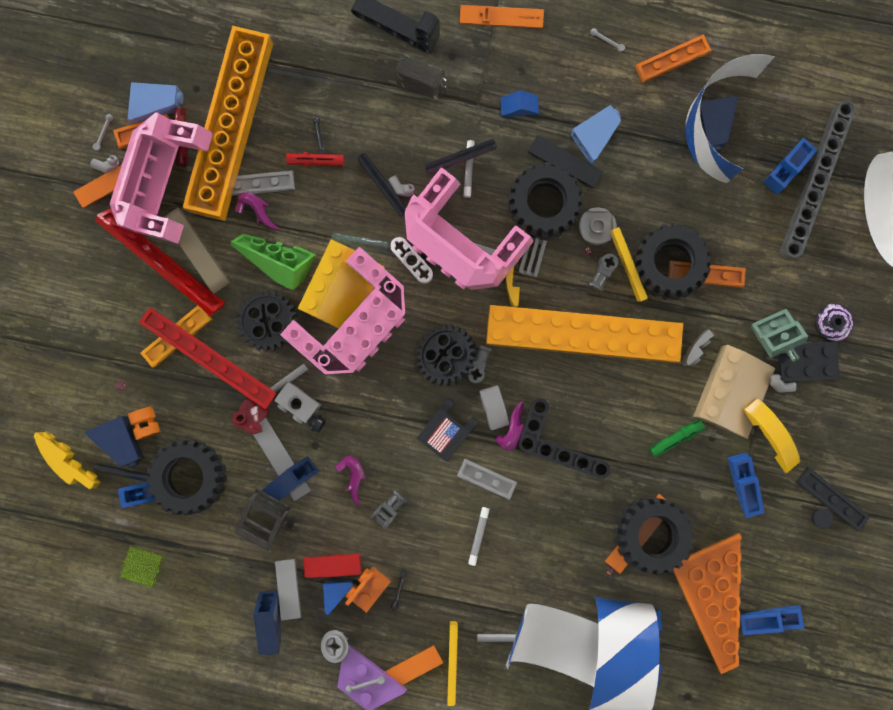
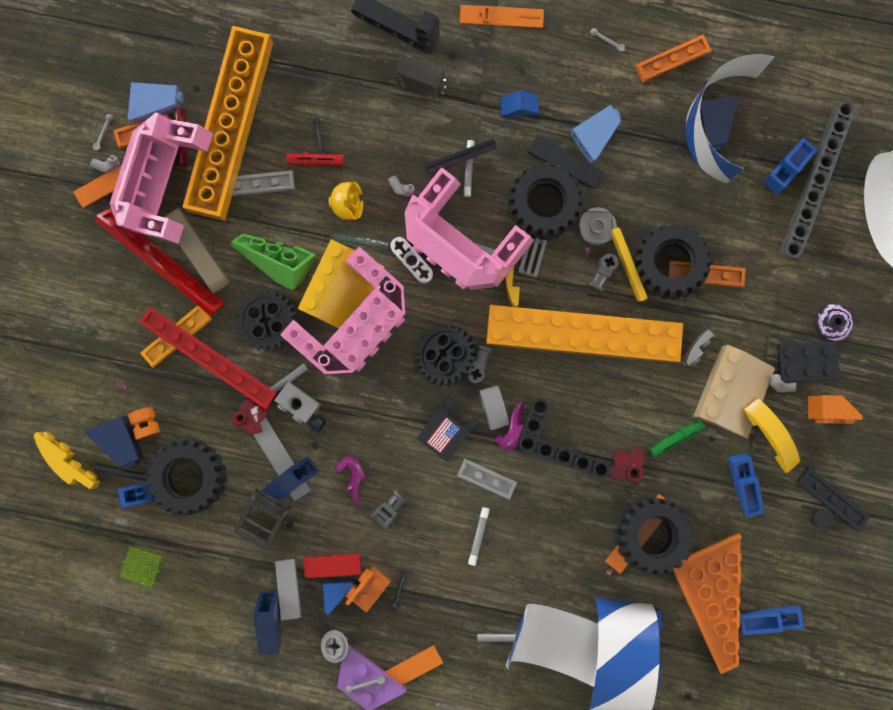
magenta piece [235,192,279,229] -> none
black axle [358,153,406,217] -> none
yellow tile [447,621,458,706] -> none
sand green plate [751,309,808,362] -> none
none -> yellow cylinder [329,182,363,220]
none -> dark red plate [610,447,645,483]
none -> orange slope [808,395,863,424]

